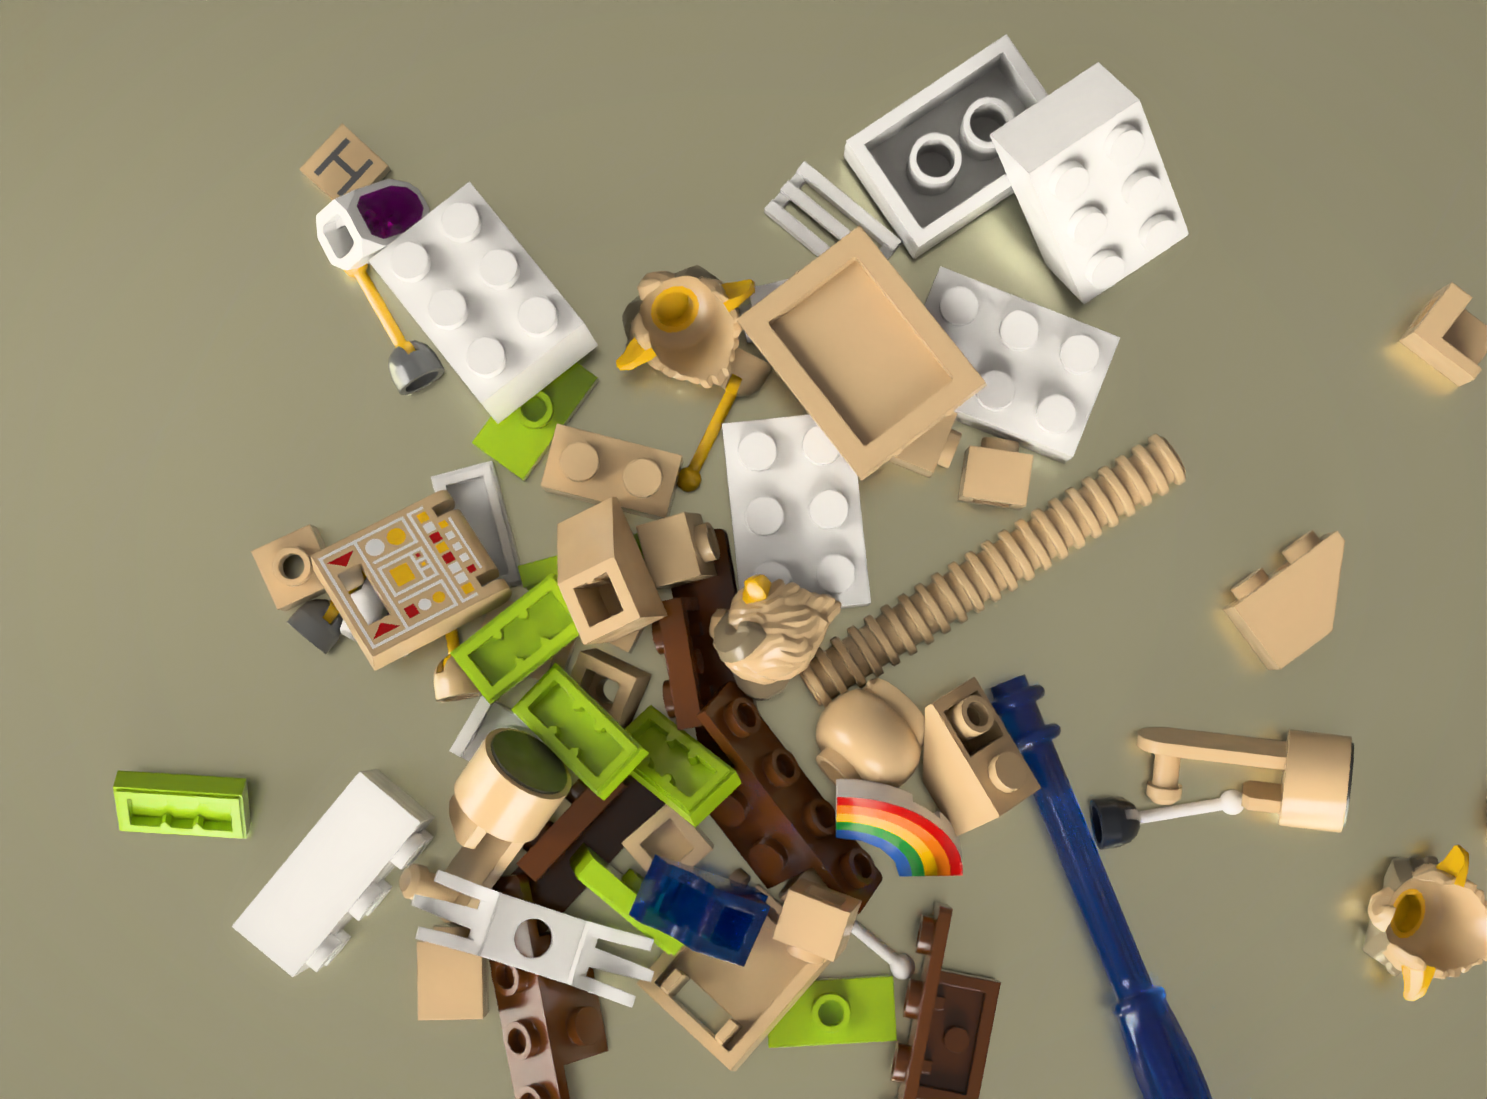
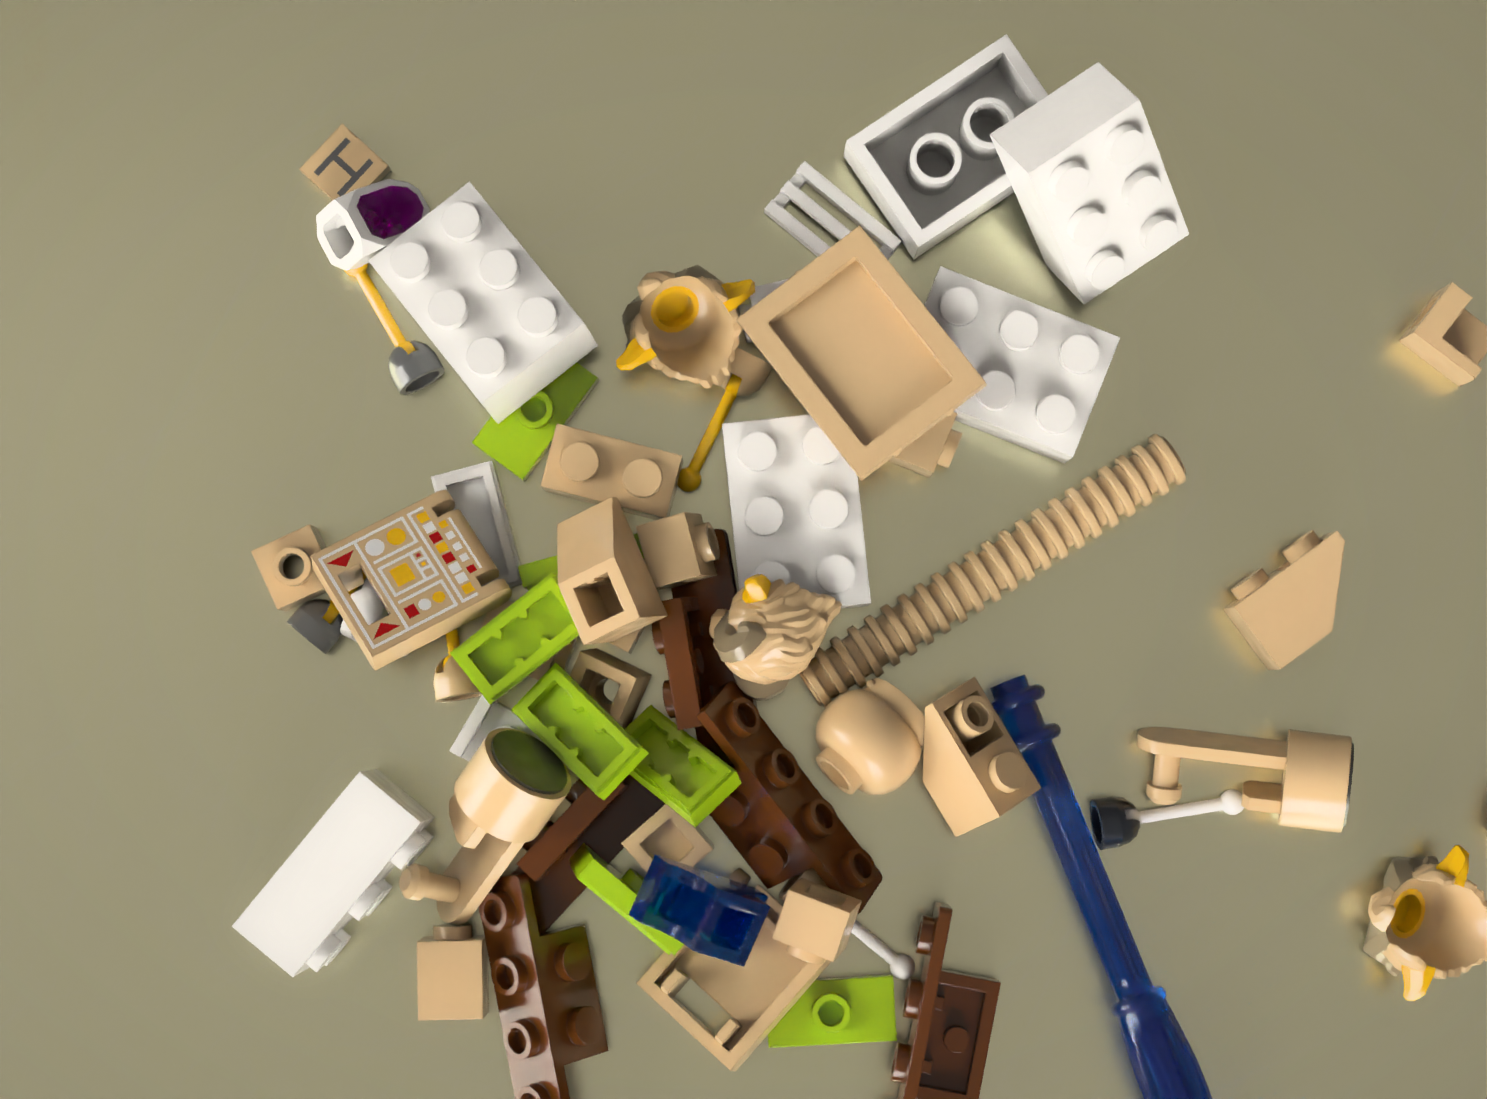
lime plate [113,770,251,839] -> none
white piece [411,870,654,1008] -> none
tile [835,779,963,877] -> none
tan plate [958,437,1034,510] -> none

